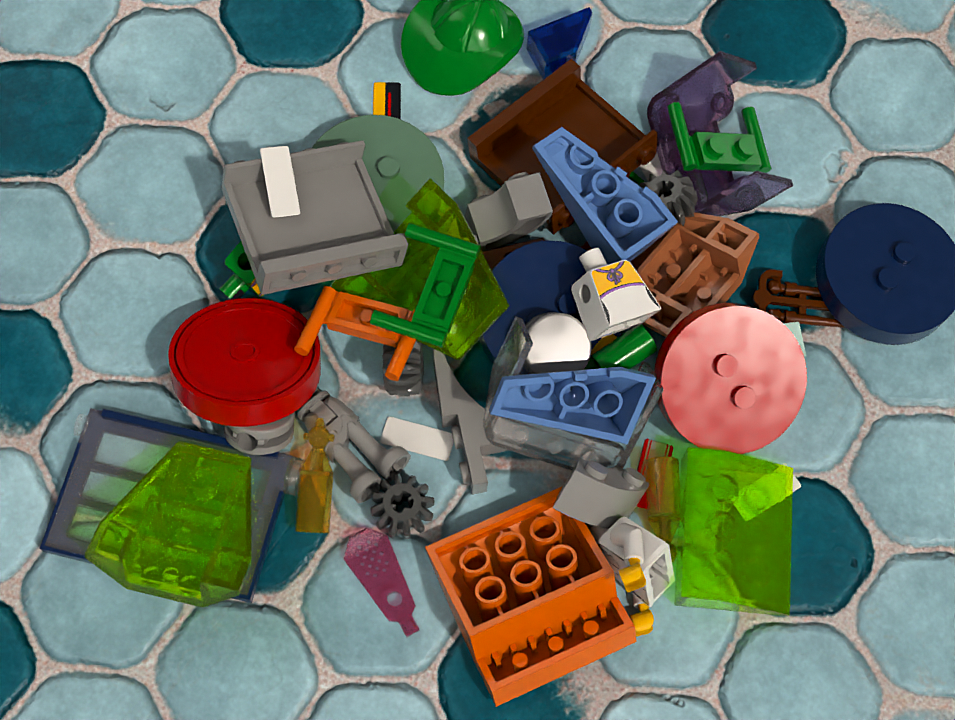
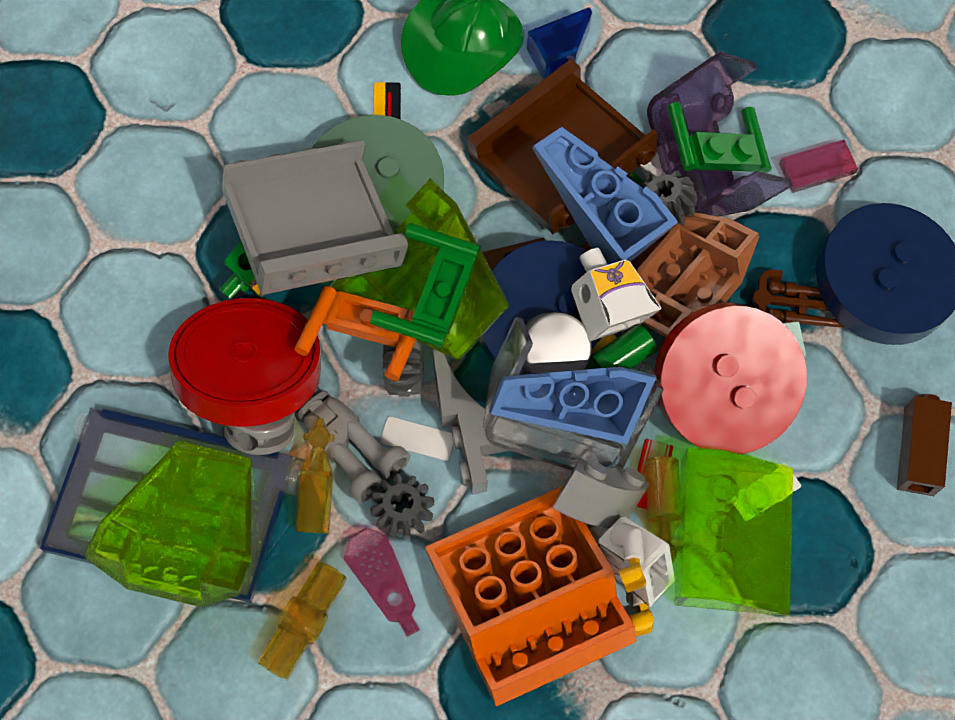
white sticker [260,146,300,218] -> none
light grey brick [465,172,553,253] -> none
none -> clear yellow piece [258,561,347,681]
none -> clear pink tile [779,139,858,193]
none -> reddish brown brick [897,394,952,497]

